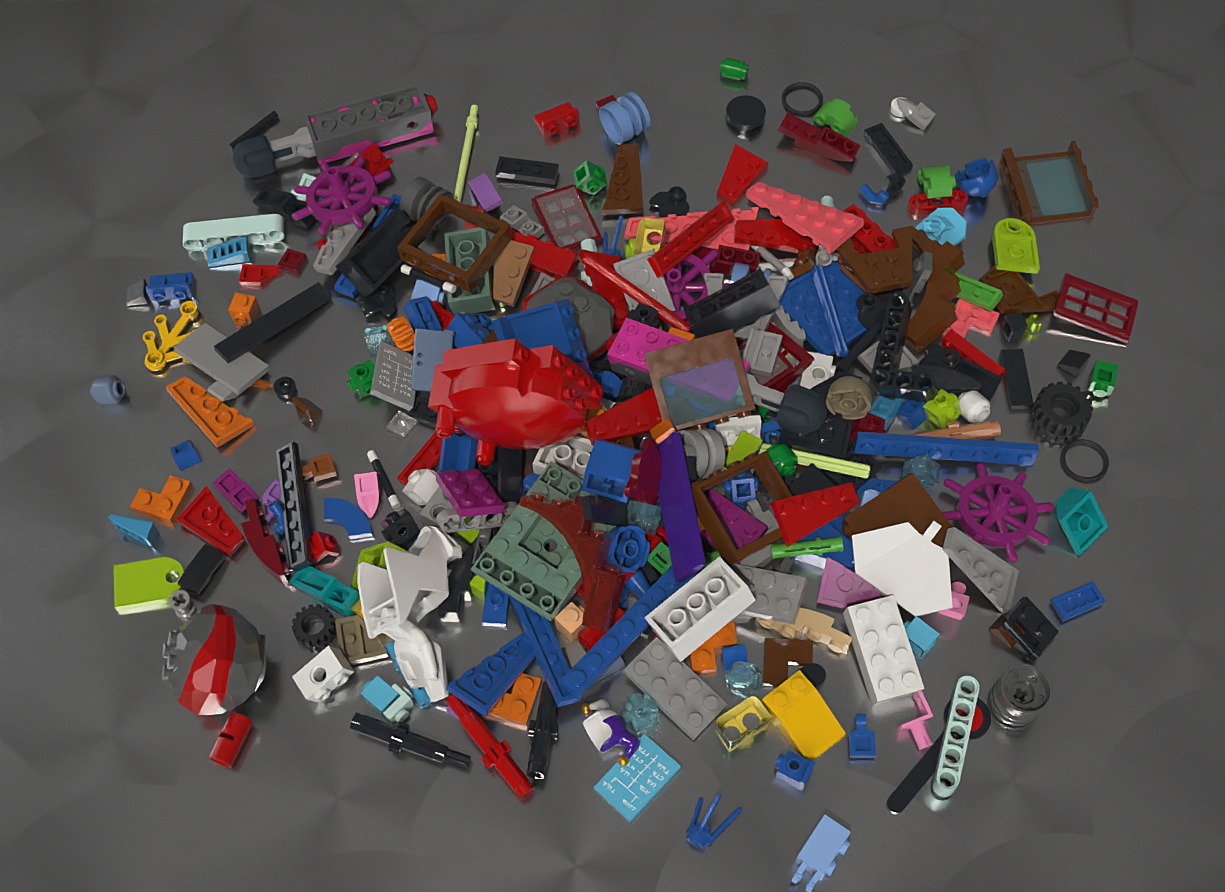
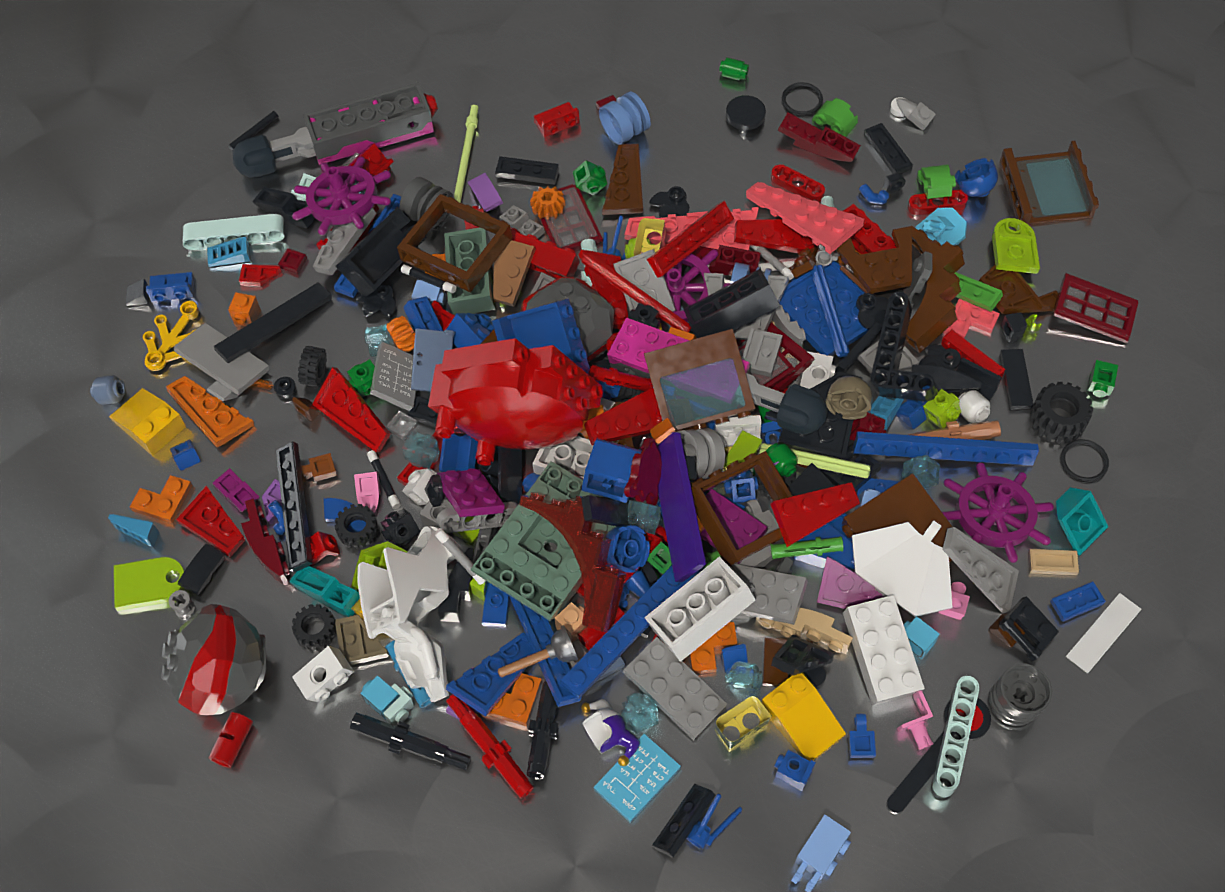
red wing [716,144,768,206] -> none
black slope [1057,349,1091,377] -> none
none -> yellow slope [109,388,186,456]
none -> black tyre [298,346,327,387]
none -> red wing [312,367,391,452]
none -> black tyre [335,504,379,549]
none -> clear light blue brick [402,431,440,469]
none -> black tile [424,474,443,507]
none -> light grey bar [434,528,486,585]
none -> piece [498,625,579,677]
none -> orange gear [530,185,566,221]
none -> red pin [589,365,653,392]
none -> black tile [652,784,716,857]
none -> red beam [771,164,825,202]
none -> black wing [771,635,835,676]
none -> tan tile [1028,549,1079,576]
none -> white sticker [1066,593,1141,673]

